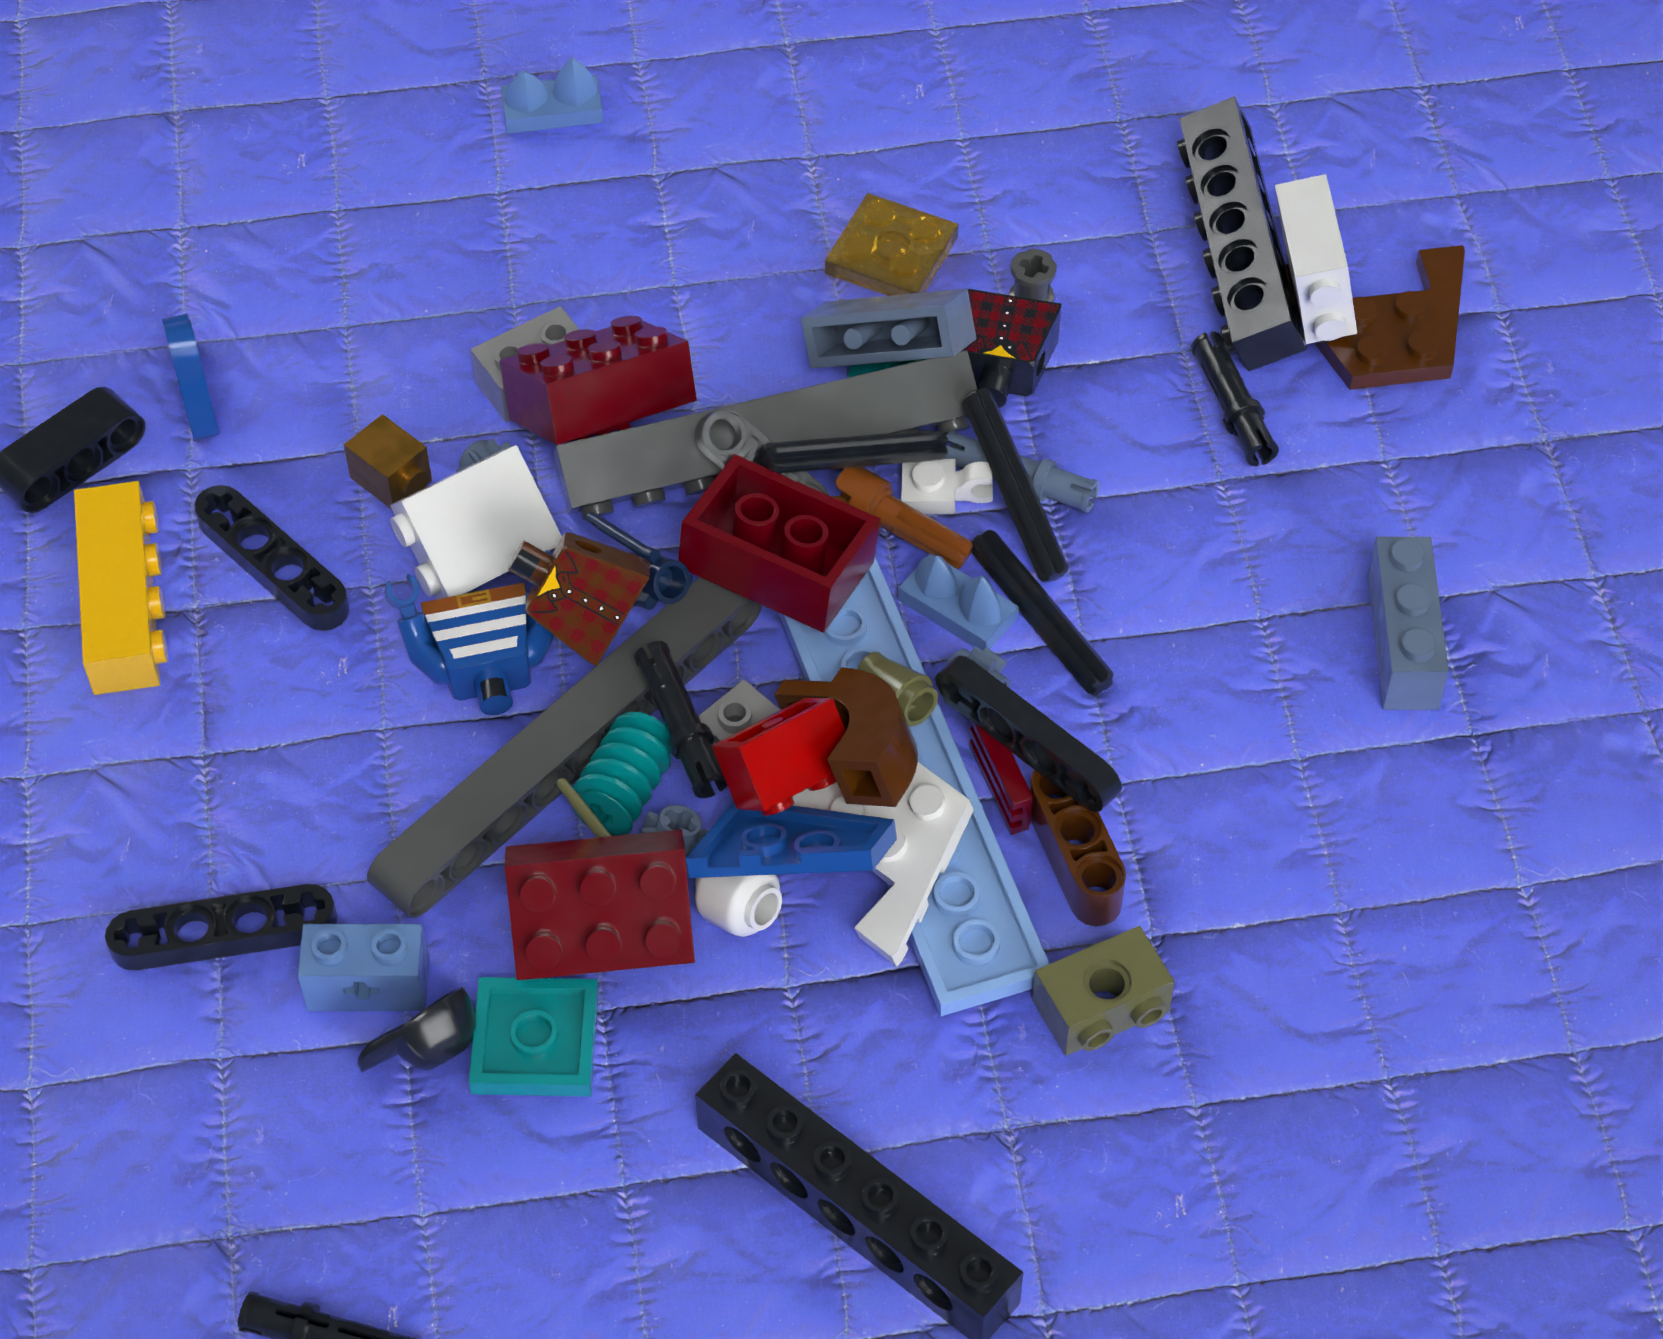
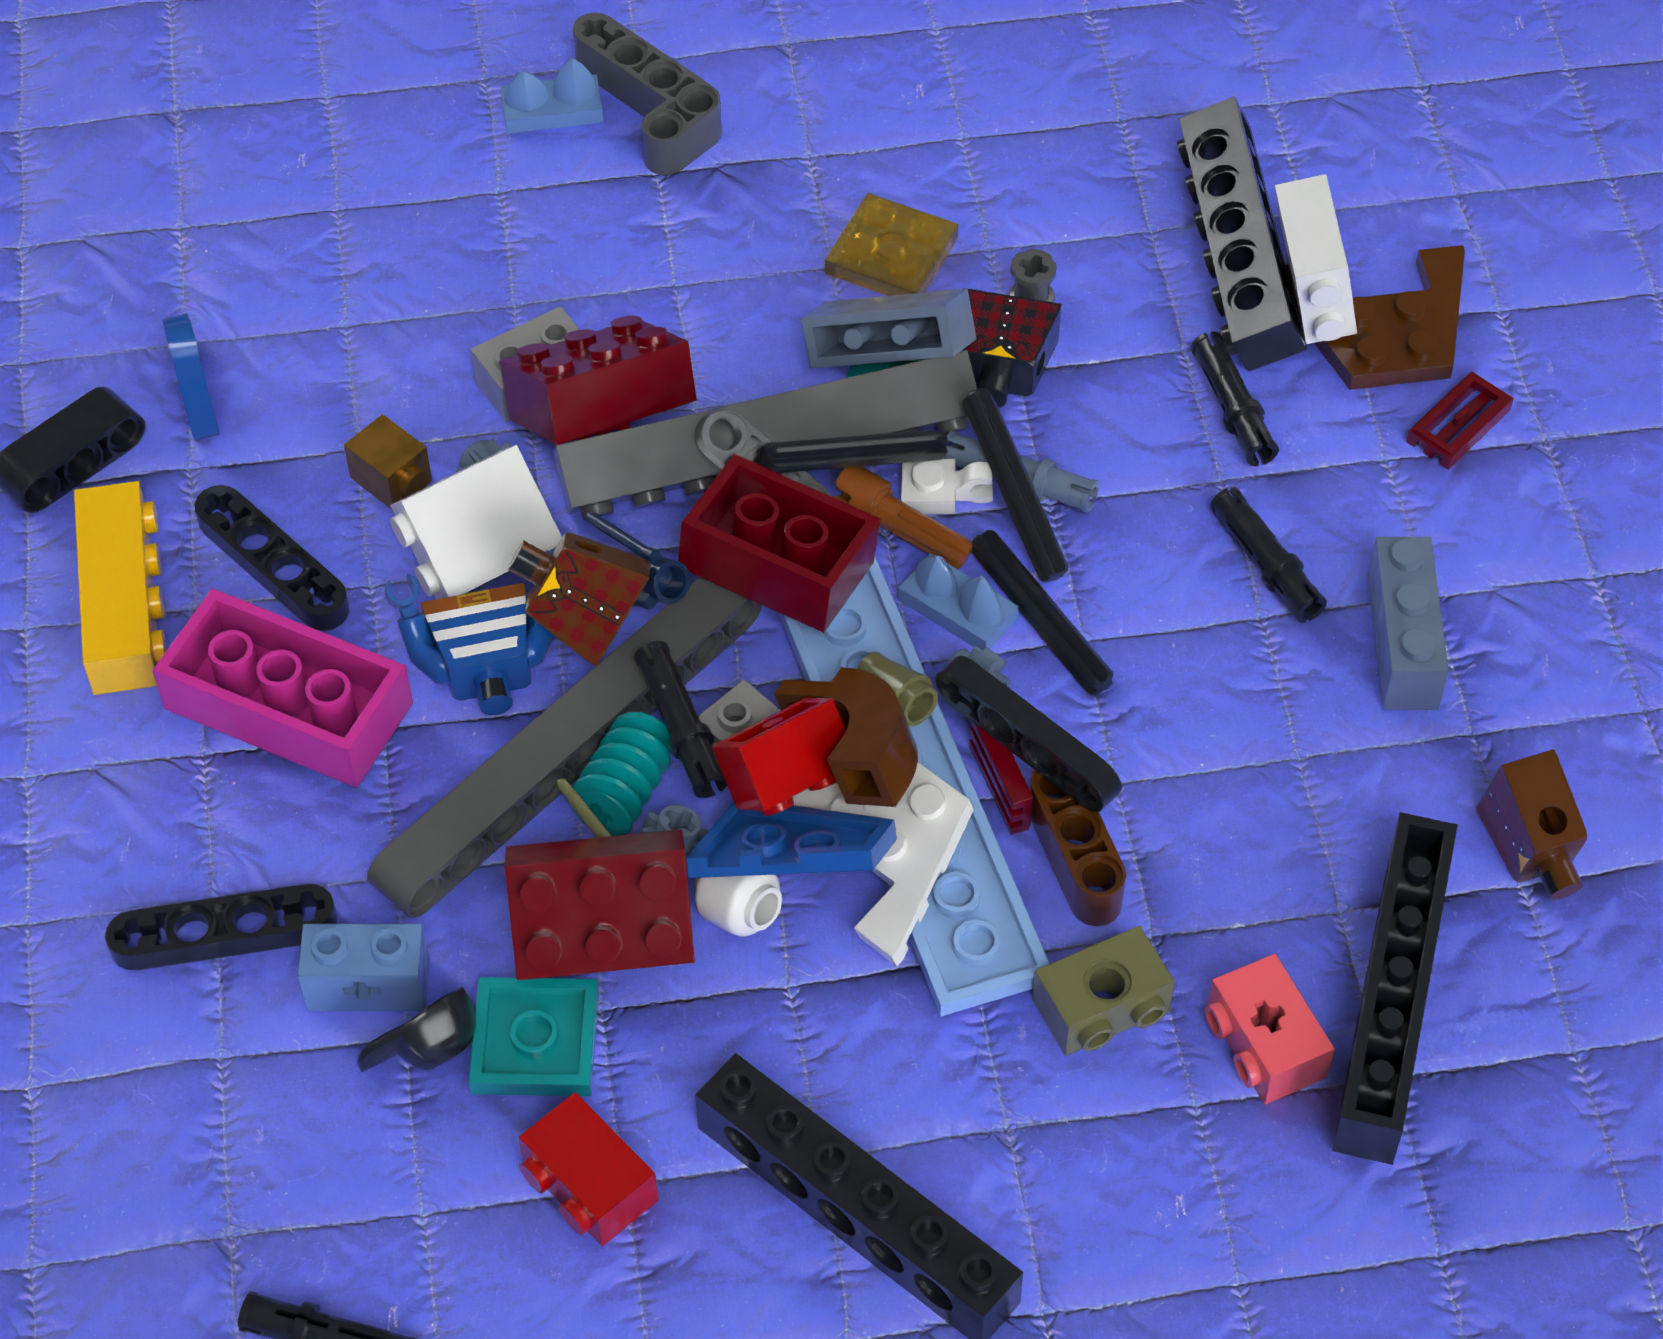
none -> dark pink brick [152,588,413,788]
none -> red brick [518,1092,658,1247]
none -> dark grey beam [573,13,722,175]
none -> coral brick [1205,953,1335,1105]
none -> black pin [1210,487,1327,623]
none -> black brick [1332,812,1458,1165]
none -> dark red tile [1406,371,1514,470]
none -> reddish brown torso [1476,749,1587,900]

